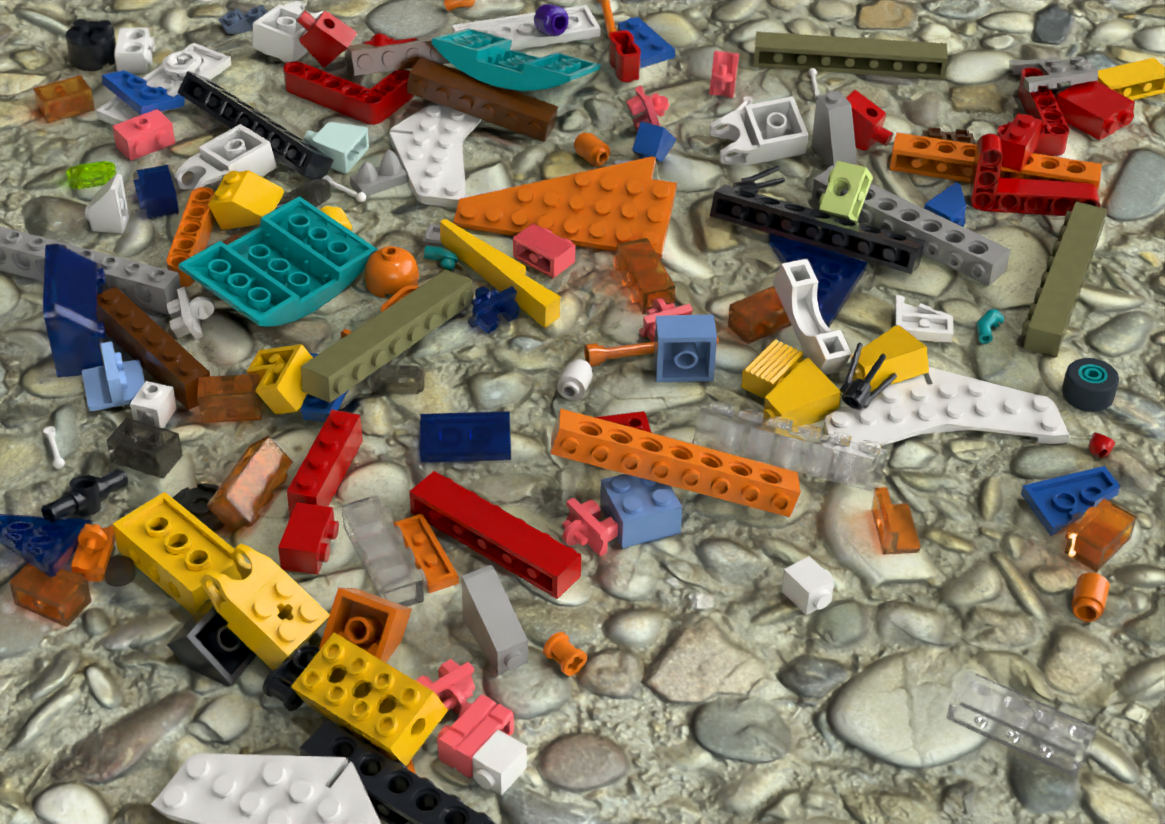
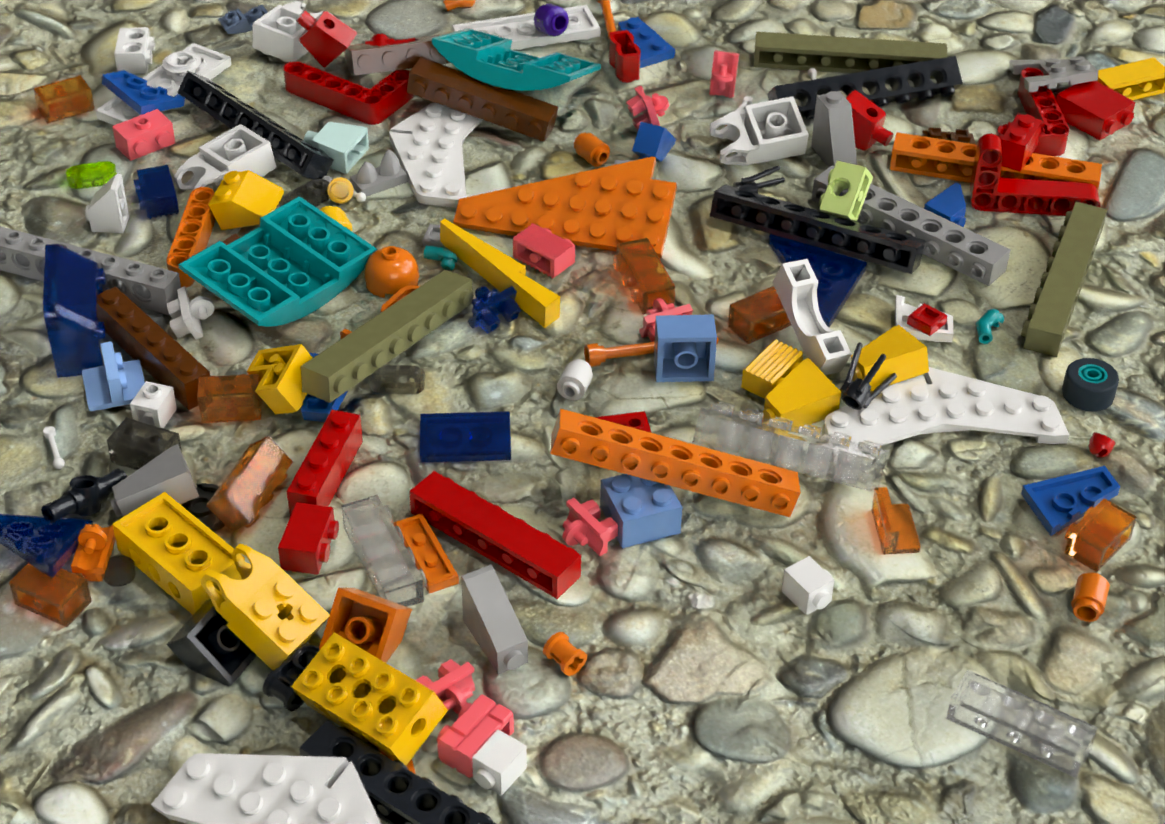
black brick [65,19,116,71] -> none
none -> light grey slope [110,444,199,518]
none -> yellow plate [327,177,354,204]
none -> black brick [767,56,963,120]
none -> red tile [907,303,948,336]

